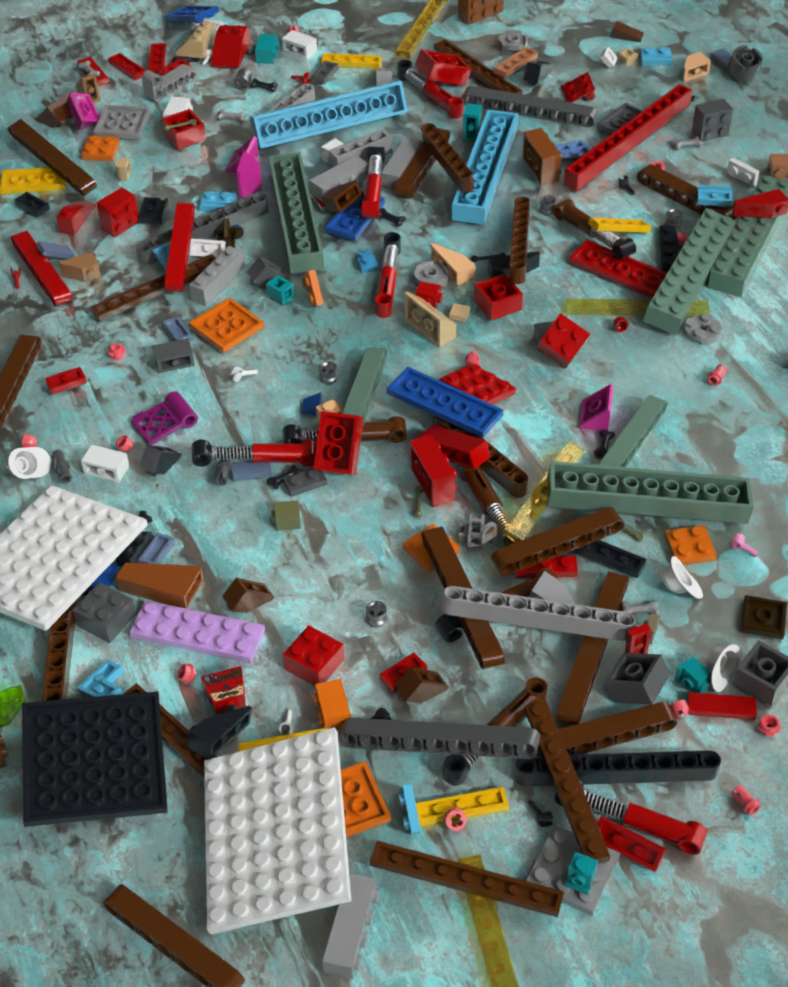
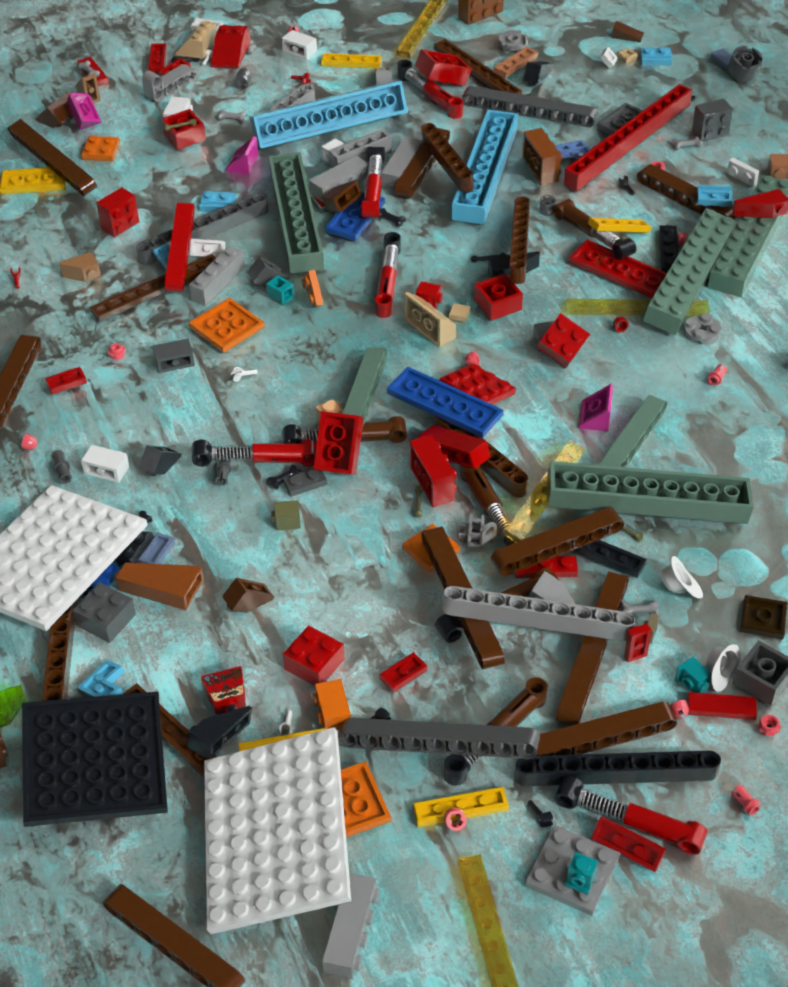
white piece [6,447,51,479] -> none
red beam [11,230,72,307] -> none
black plate [15,192,50,217] -> none
sand blue tile [36,241,75,259] -> none
red slope [56,201,96,236] -> none
light grey plate [93,105,151,140] -> none
red tile [108,53,146,80] -> none
tan brick [115,158,131,181] -> none
coral hinge [116,435,133,452] -> none
lavender plate [130,600,265,663] -> none
magenta piece [131,391,198,445] -> none
black plate [138,197,169,224] -> none
sand blue tile [162,316,194,342] -> none
blue plate [164,6,219,24] -> none
coral plate [177,663,196,684] -> none
dark brown hips [217,218,244,248] -> none
sand blue tile [231,460,272,482] -> none
dark pink slope [236,152,262,198] -> none
black piece [250,78,278,93] -> none
teal brick [255,34,280,64] -> none
blue slope [302,393,322,415] -> none
dark grey plate [311,60,339,84] -> none
flat silver wheel [319,361,338,385] -> none
dark azure plate [357,248,378,273] -> none
flat silver wheel [366,601,387,628] -> none
reddish brown plate [370,841,564,918] -> none
reddish brown slope [395,667,449,704] -> none
medium azure wing [398,784,421,835] -> none
light grey plate [414,261,448,286] -> none
light nougat slope [431,243,476,286] -> none
teal brick [463,103,482,142] -> none
reddish brown plate [524,700,610,864] -> none
red hinge [560,72,596,103] -> none
black piece [594,429,615,457] -> none
dark grey brick [605,653,670,705] -> none
flat silver wheel [665,209,683,229] -> none
orange plate [665,525,717,565] -> none
light nougat slope [682,52,711,82] -> none
bright pink hand [731,533,759,556] -> none

